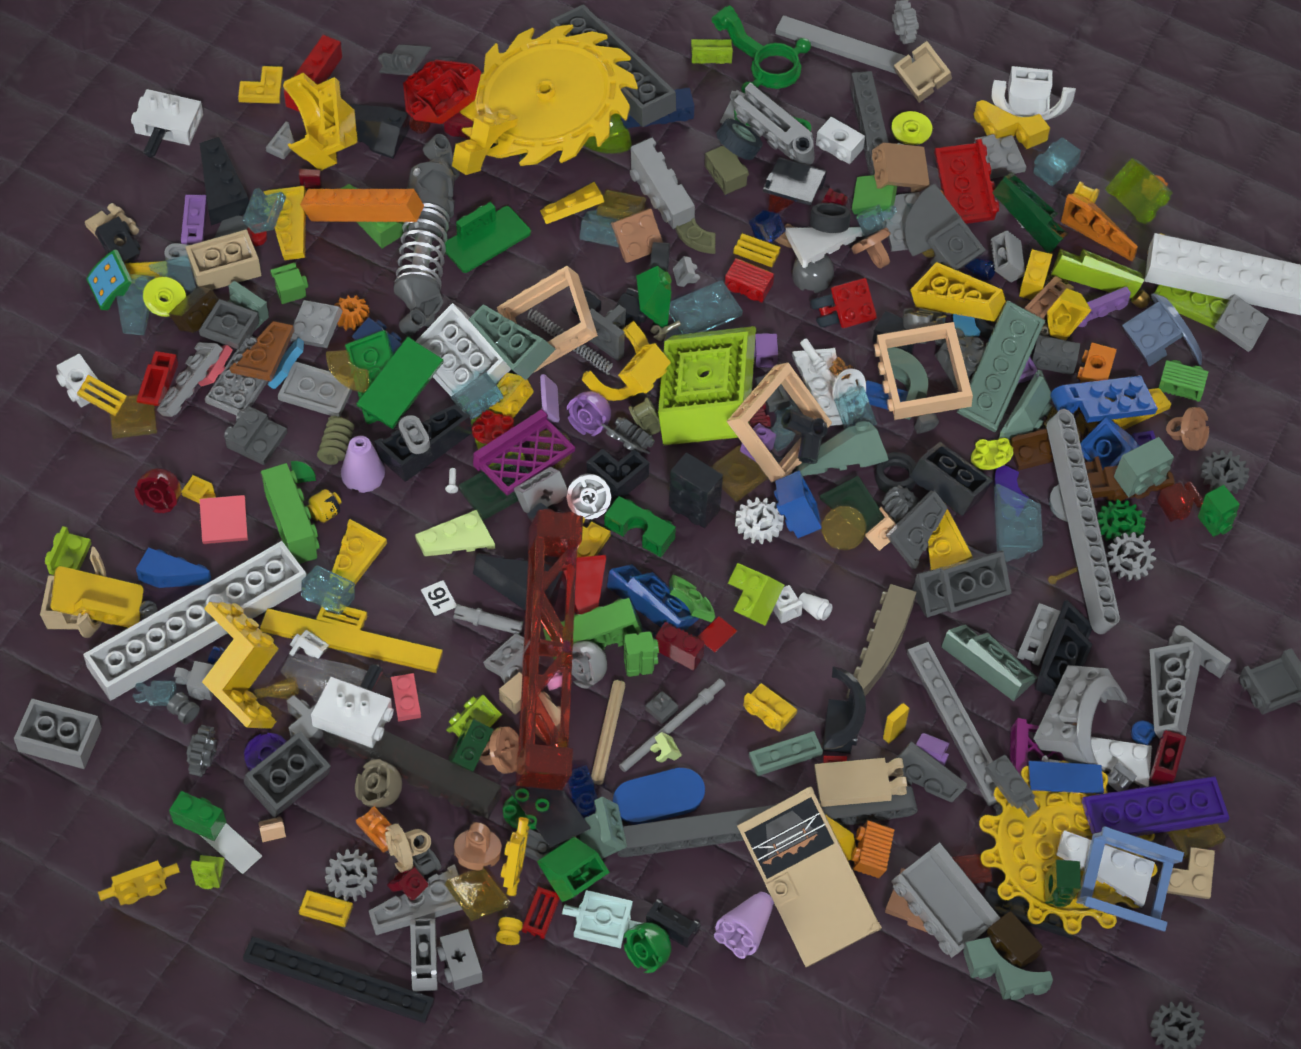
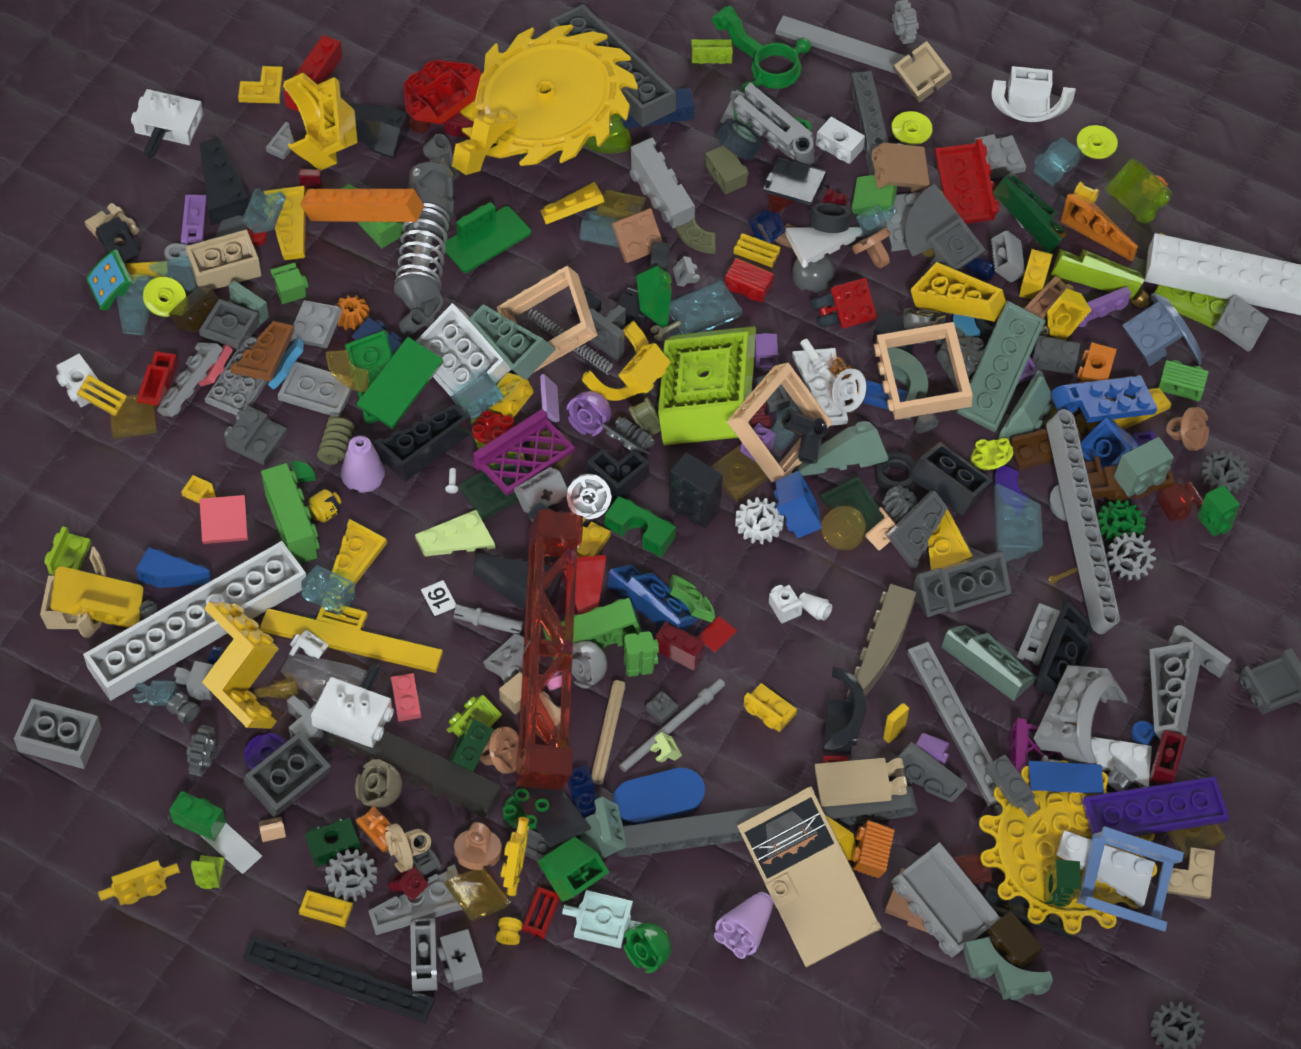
dark red cylinder [134,468,181,513] -> none
dark grey hinge [378,44,431,76] -> none
light grey plate [399,416,430,454] -> none
black hinge [646,899,701,948] -> none
lime brick [728,563,784,626] -> none
sand green plate [749,731,823,776] -> none
clear light blue plate [834,385,877,429] -> none
yellow arch [974,100,1050,149] -> none
none -> dark green brick [304,818,361,868]
none -> neon yellow dish [1076,125,1118,159]

